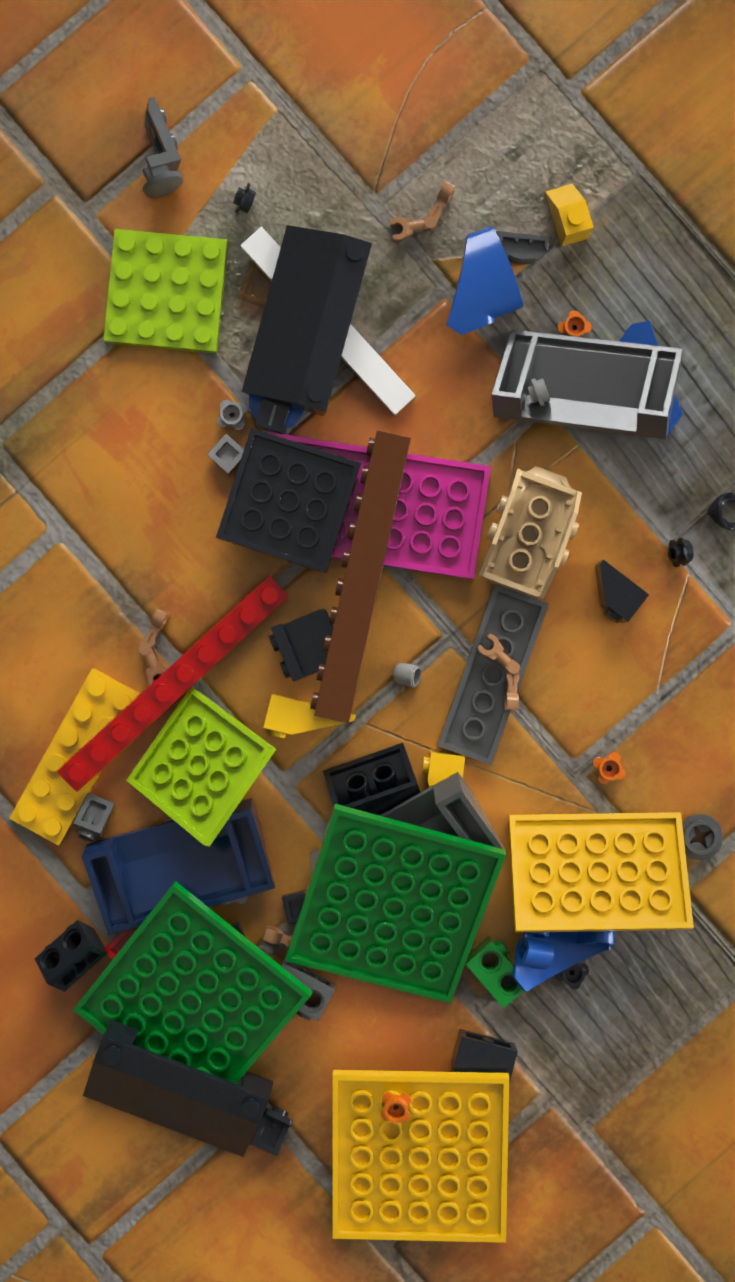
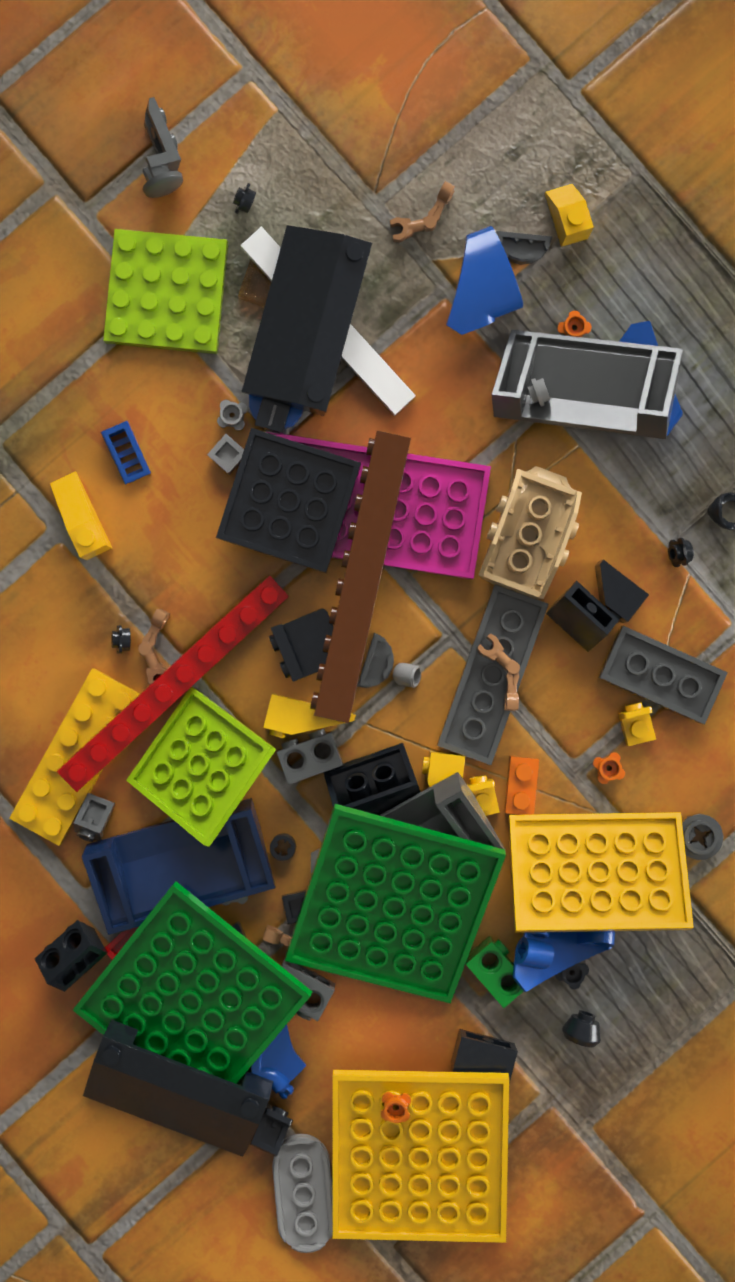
none -> yellow slope [50,471,112,560]
none -> blue slope [101,420,151,485]
none -> black plate [111,625,131,654]
none -> blue arm [251,1025,306,1099]
none -> black bush [270,833,296,861]
none -> light grey tile [272,1134,333,1253]
none -> dark grey brick [277,729,343,785]
none -> dark grey tile [357,632,394,688]
none -> yellow bracket [467,775,500,816]
none -> orange plate [504,756,539,815]
none -> black brick [546,581,619,652]
none -> black cone [562,1010,601,1048]
none -> dark grey plate [598,626,728,725]
none -> yellow bracket [618,702,656,746]

